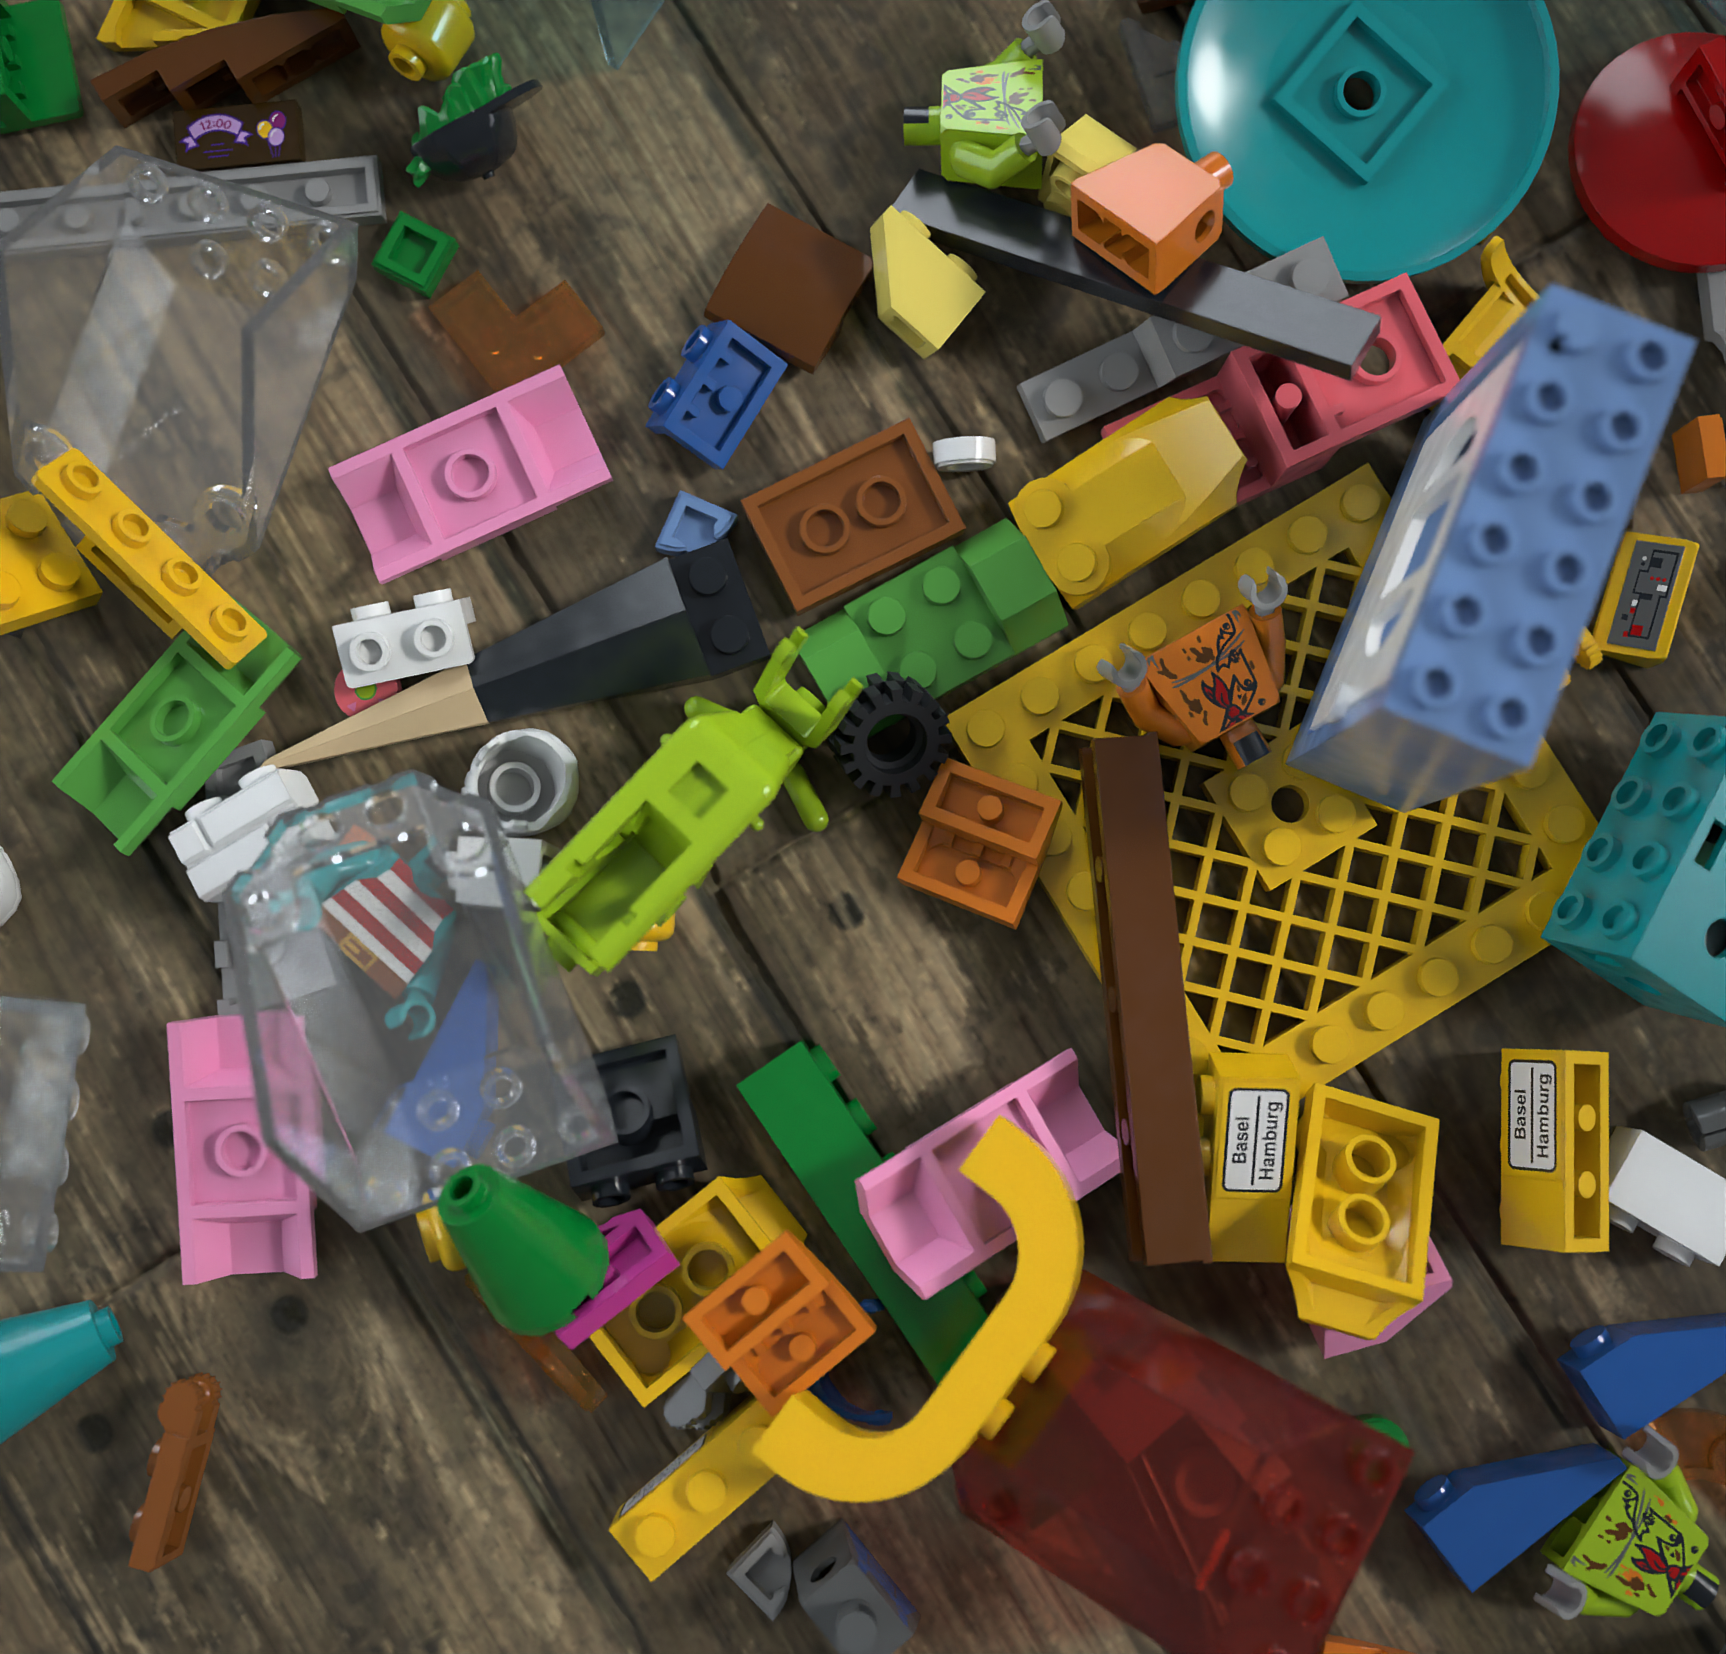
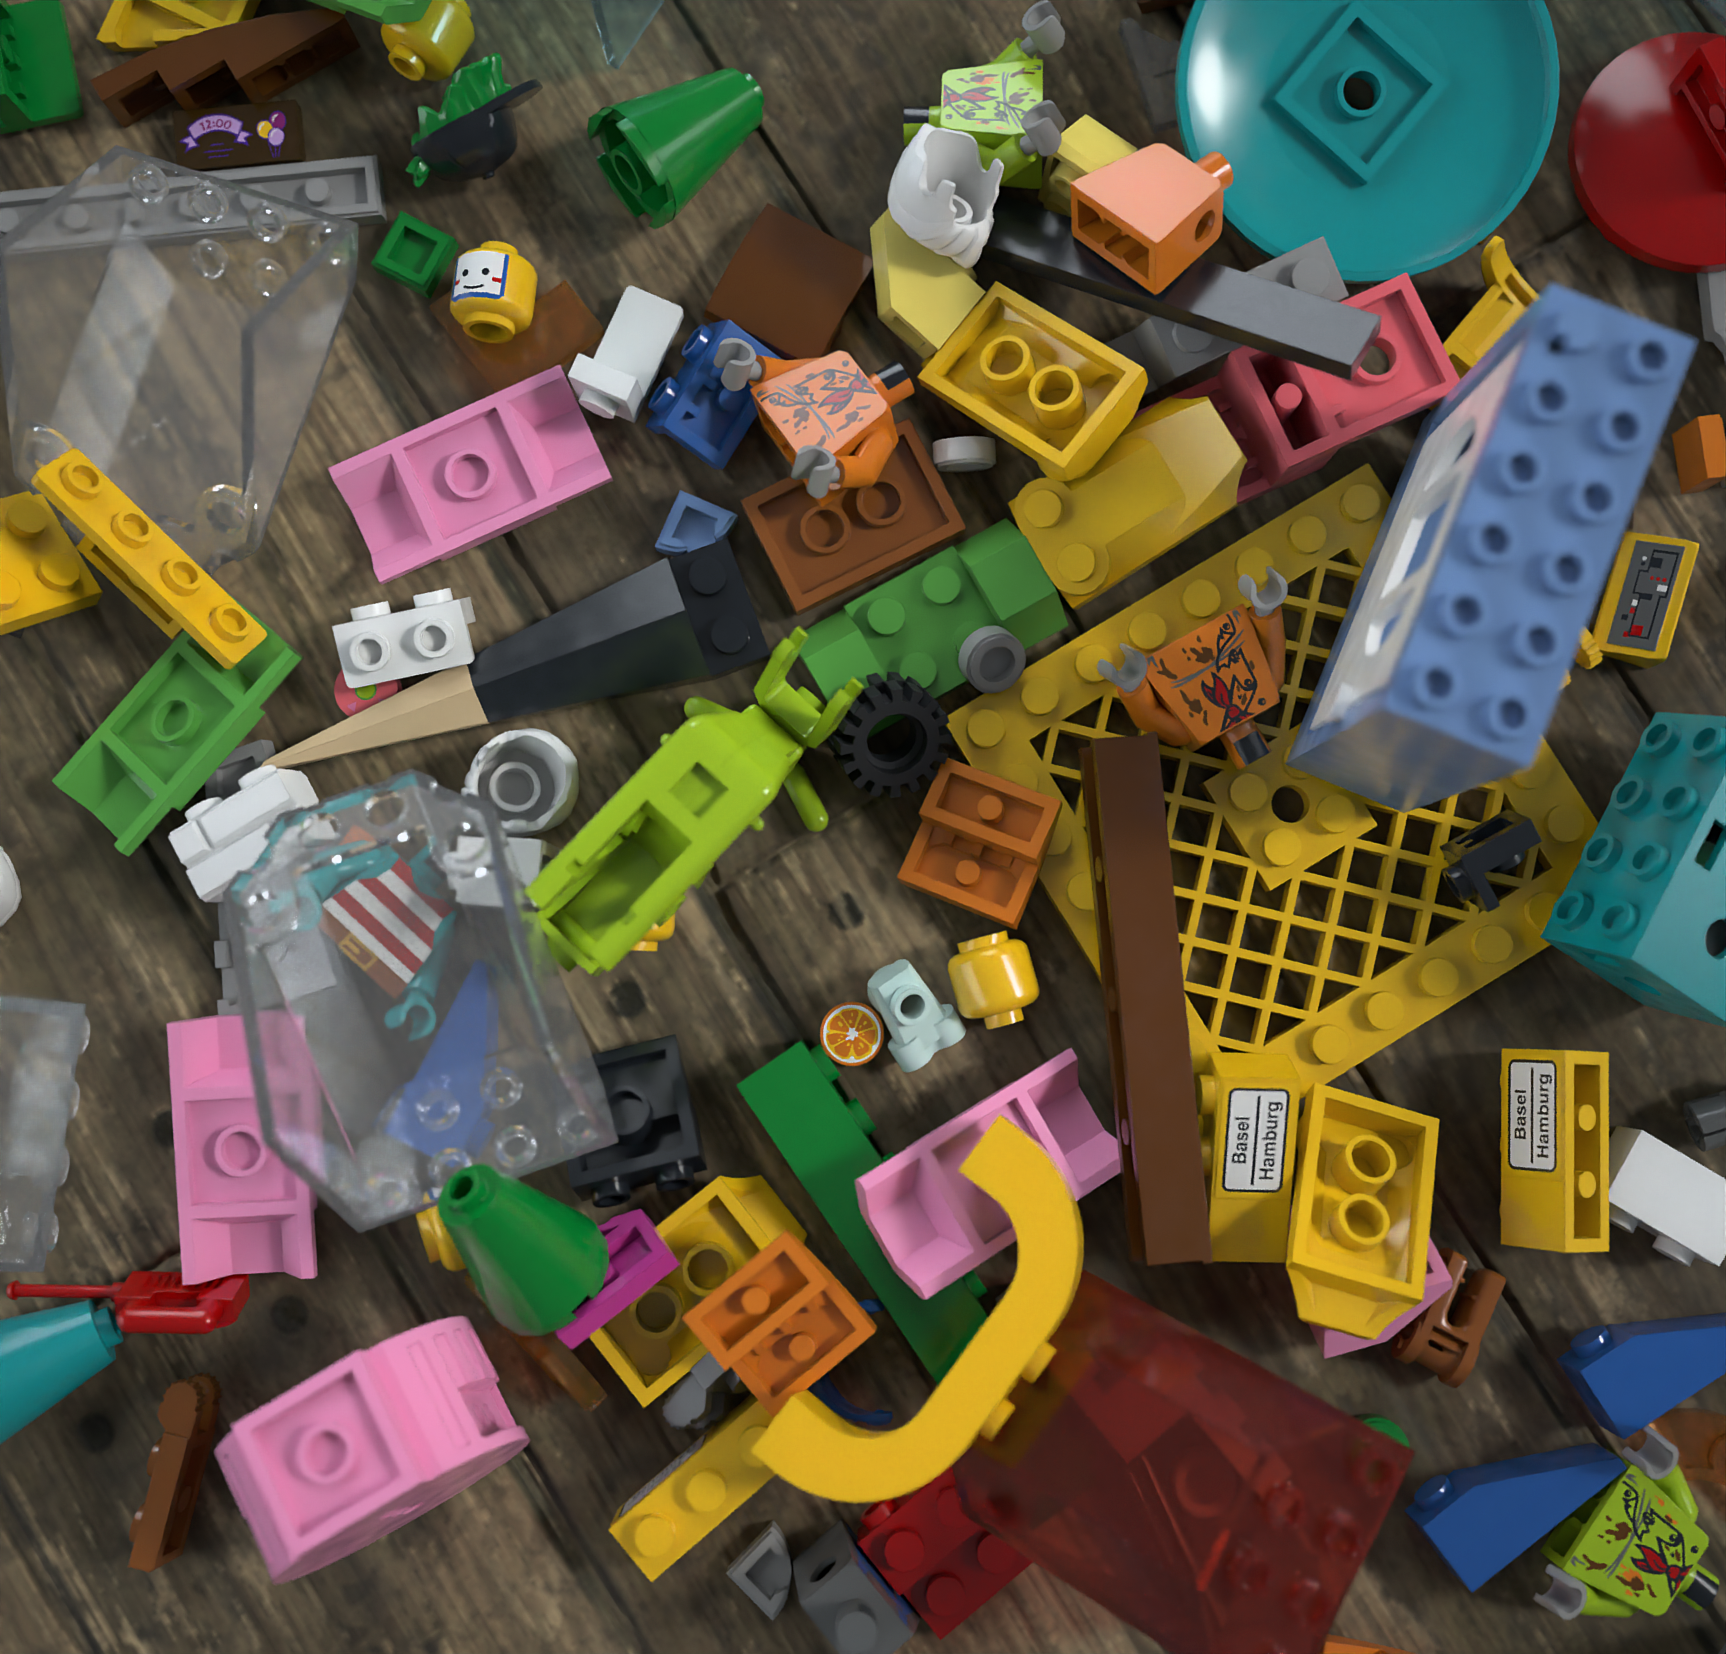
none -> red piece [6,1271,250,1334]
none -> bright pink piece [215,1316,530,1584]
none -> yellow head [450,241,538,343]
none -> white bracket [568,286,684,423]
none -> green cone [587,67,765,229]
none -> orange torso [713,338,914,507]
none -> tile [820,1002,884,1066]
none -> red plate [857,1454,1041,1641]
none -> light aqua plate [867,959,966,1072]
none -> white hair [888,123,1004,269]
none -> yellow slope [917,281,1149,481]
none -> yellow head [947,930,1039,1029]
none -> light grey tile [958,626,1026,693]
none -> dark orange piece [1391,1247,1506,1388]
none -> black bracket [1440,809,1542,912]

